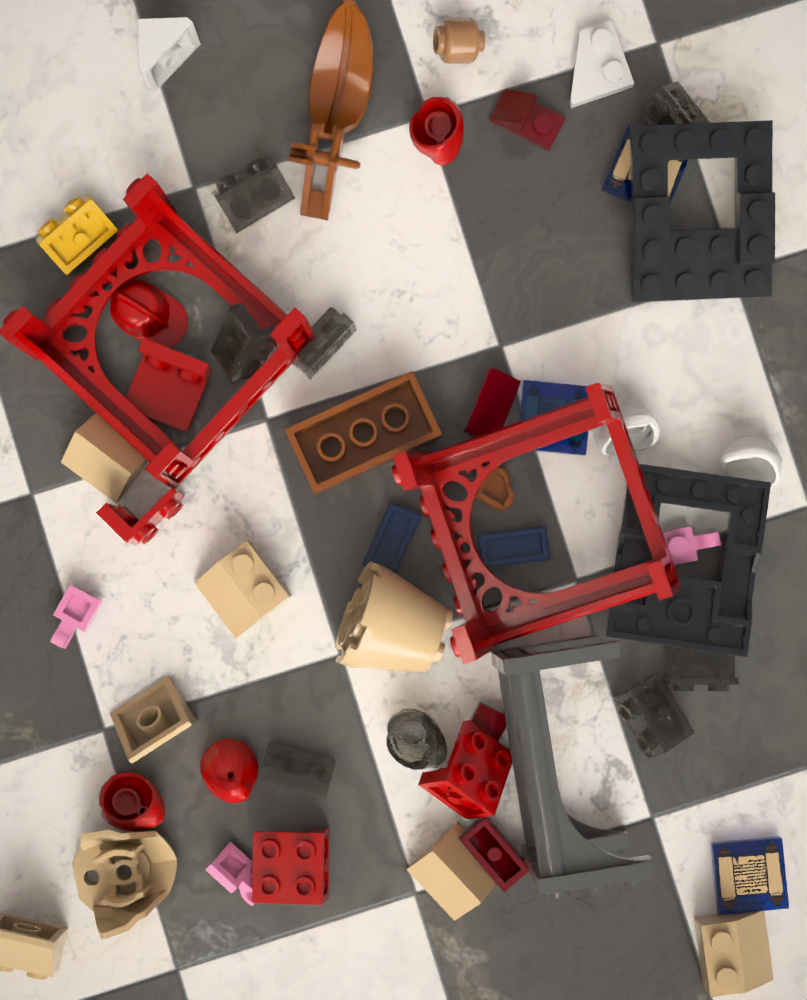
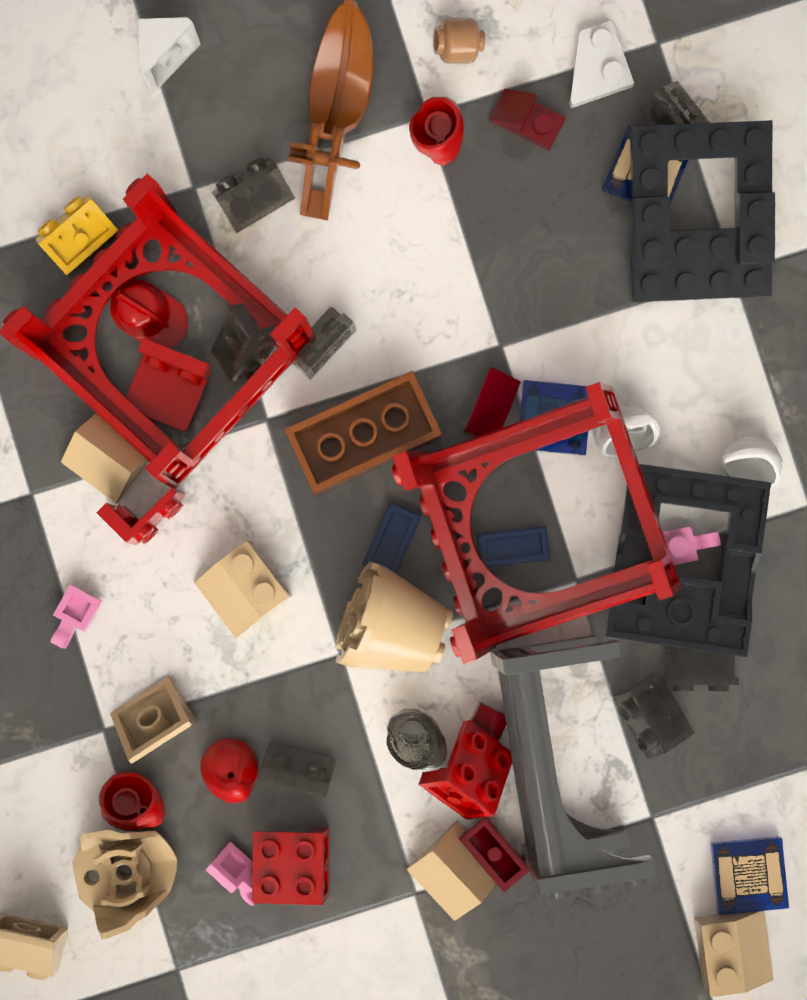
dark orange tile [476,466,515,511] -> none

